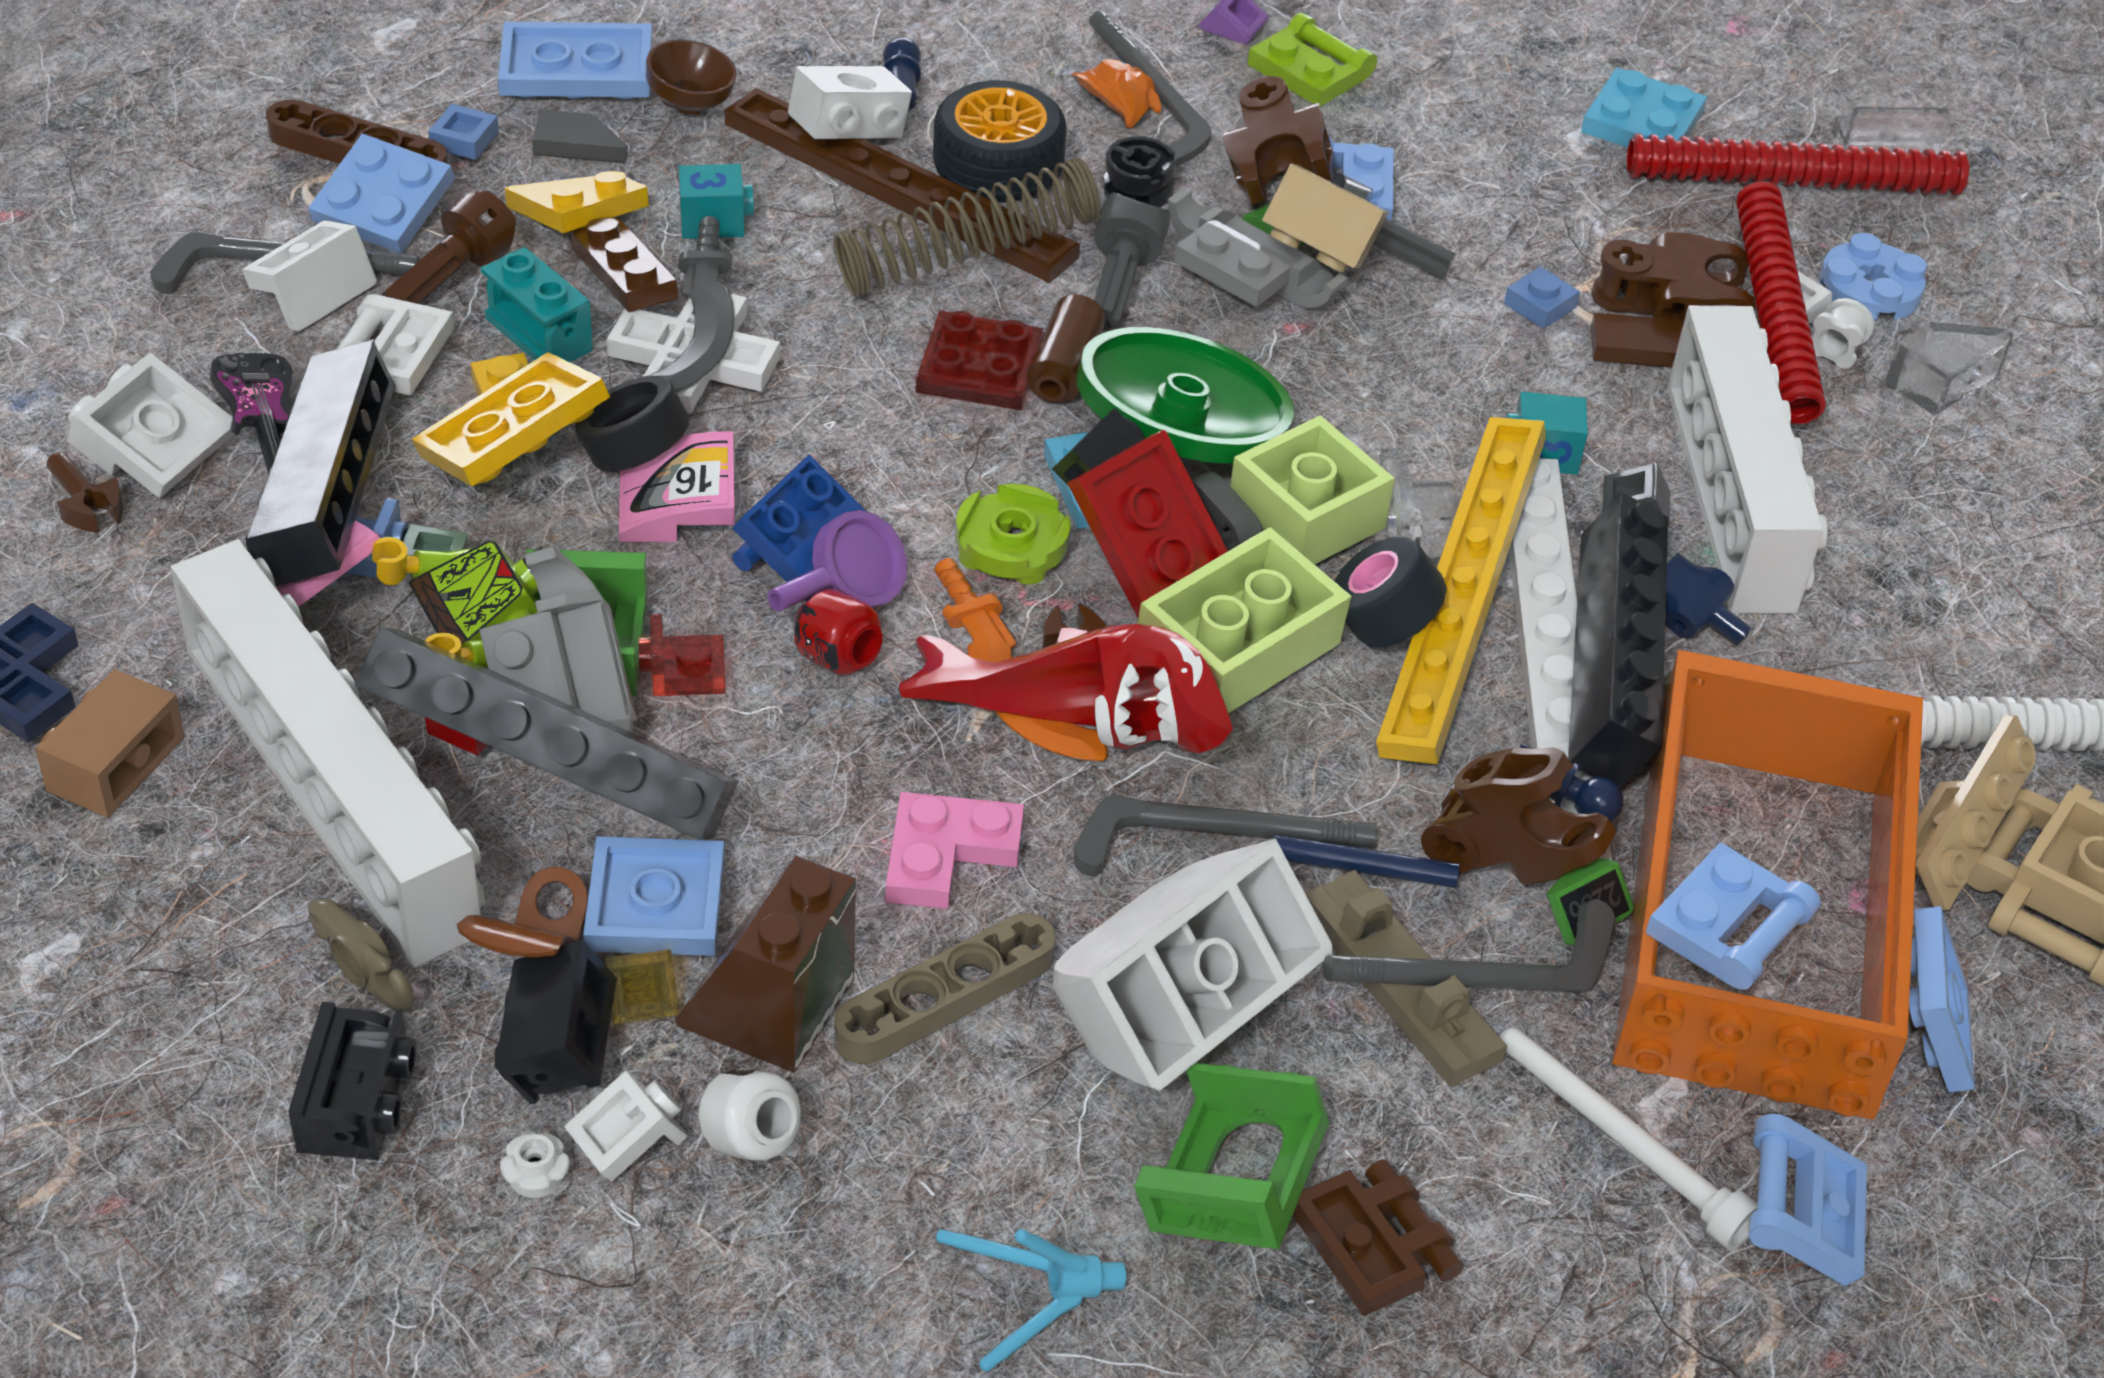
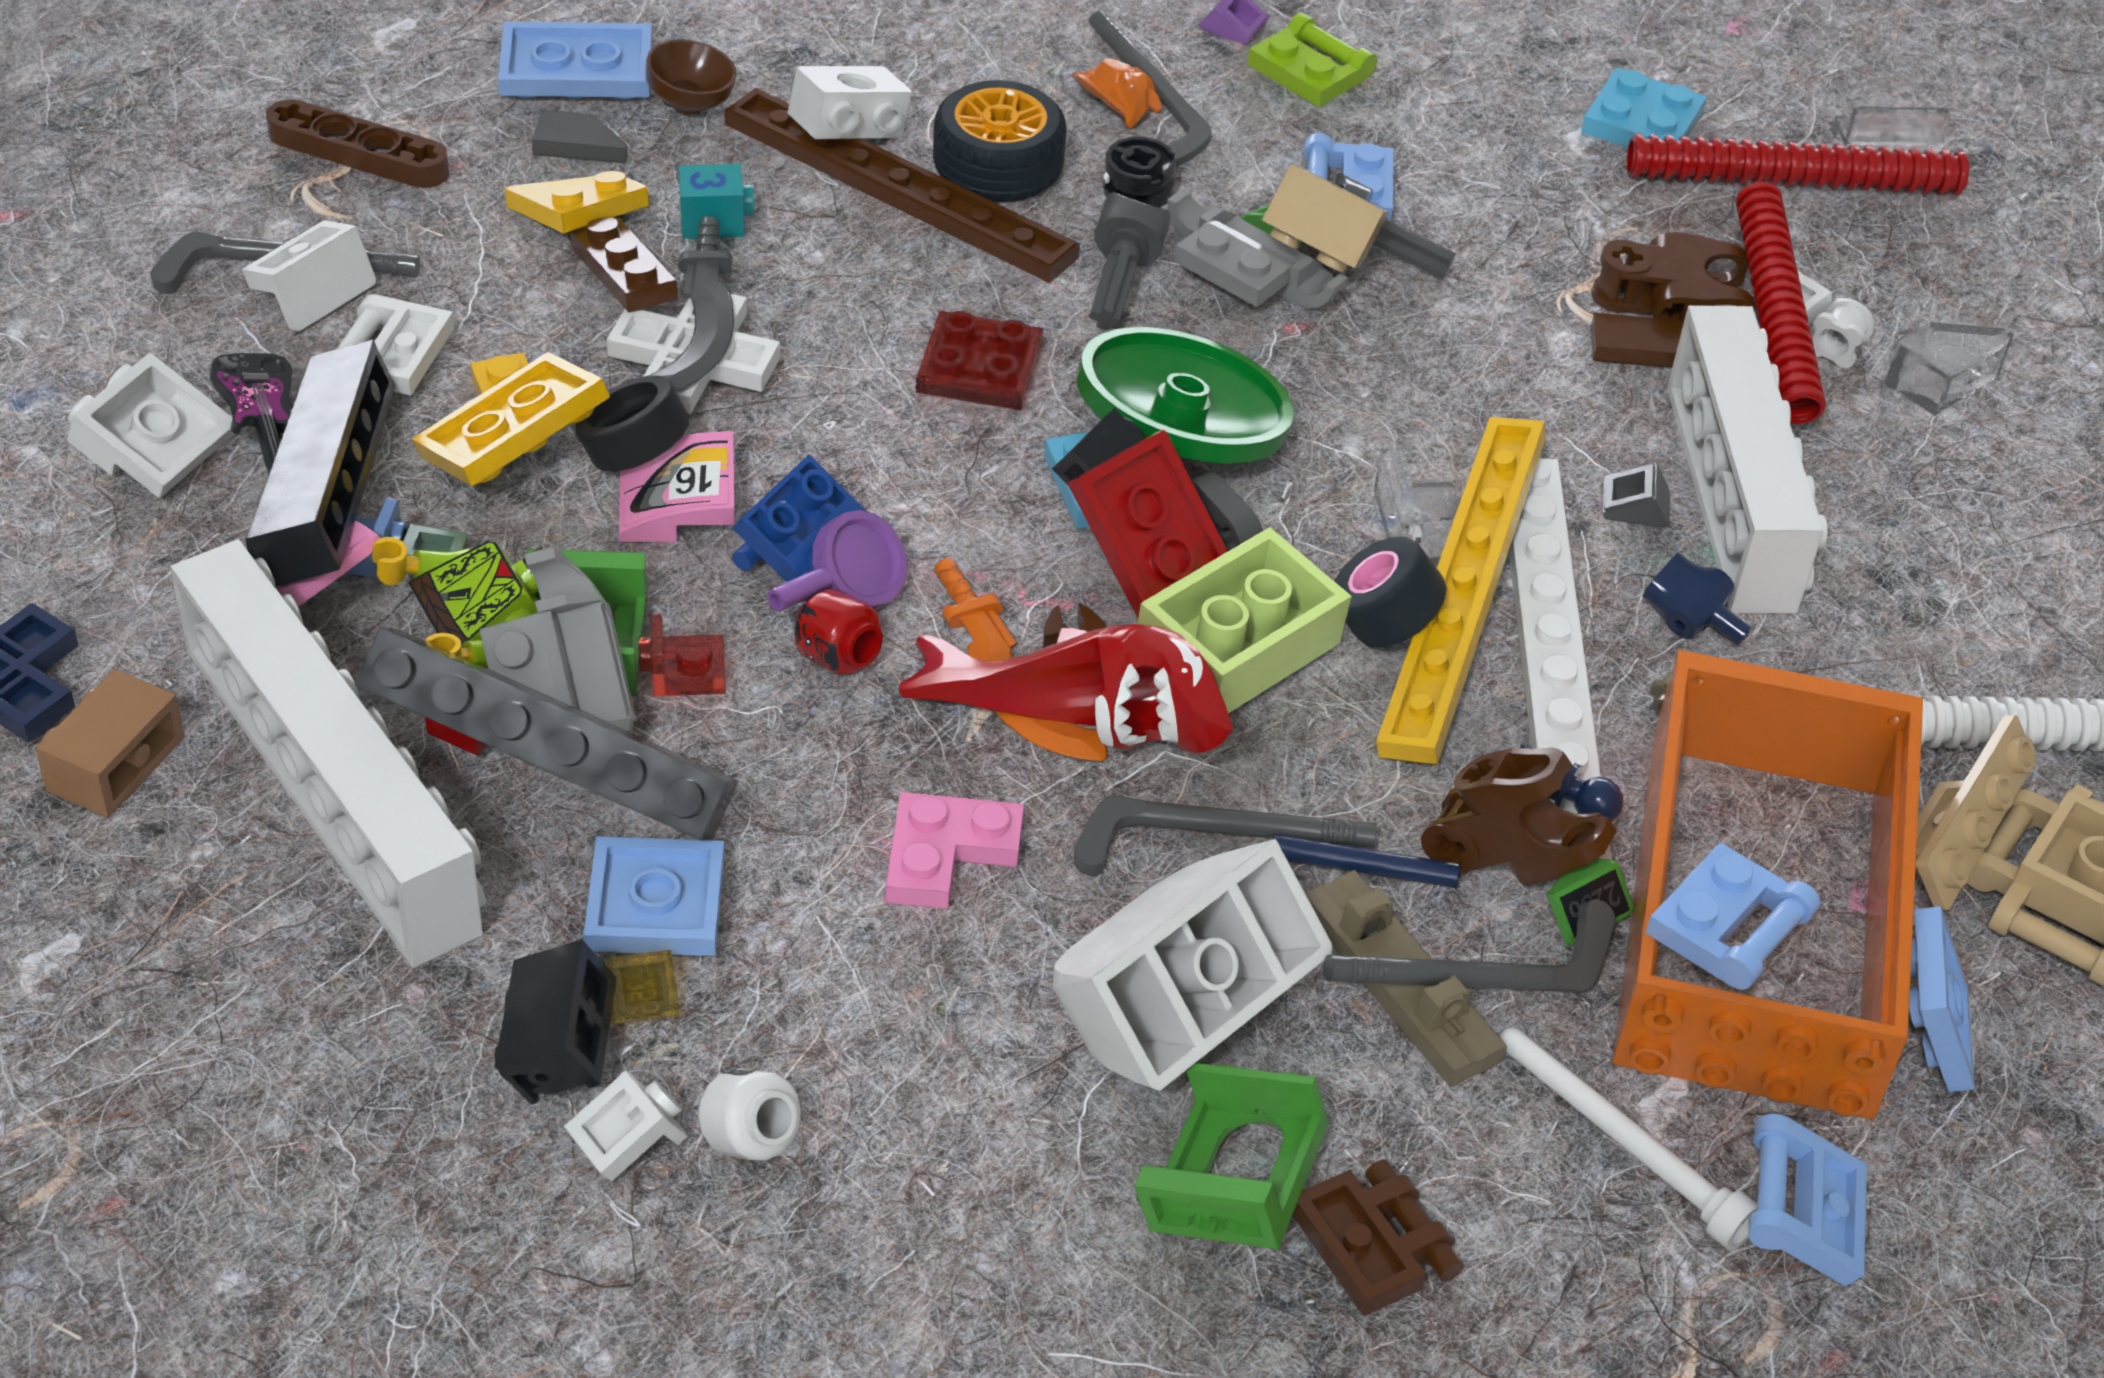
reddish brown bar [47,452,123,533] -> none
black hinge [288,1002,417,1161] -> none
light blue plate [308,134,455,254] -> none
dark tan piece [308,897,414,1011] -> none
reddish brown piece [382,190,516,304] -> none
medium blue plate [428,103,499,160] -> none
dark orange piece [457,867,589,958] -> none
teal hinge [480,247,593,362] -> none
white plate [500,1133,570,1198] -> none
reddish brown slope [676,856,856,1073] -> none
dark tan piece [834,157,1101,297] -> none
dark tan beam [834,913,1056,1064] -> none
dark blue pin [882,37,921,111] -> none
medium azure plant [936,1229,1126,1372] -> none
lime plate [955,483,1071,585] -> none
reddish brown brick [1027,294,1106,404] -> none
reddish brown piece [1222,76,1334,205] -> none
yellowish green brick [1230,415,1395,565] -> none
medium blue plate [1504,267,1580,329] -> none
teal brick [1506,391,1588,475] -> none
black brick [1568,491,1668,789] -> none
light blue plate [1819,233,1927,321] -> none

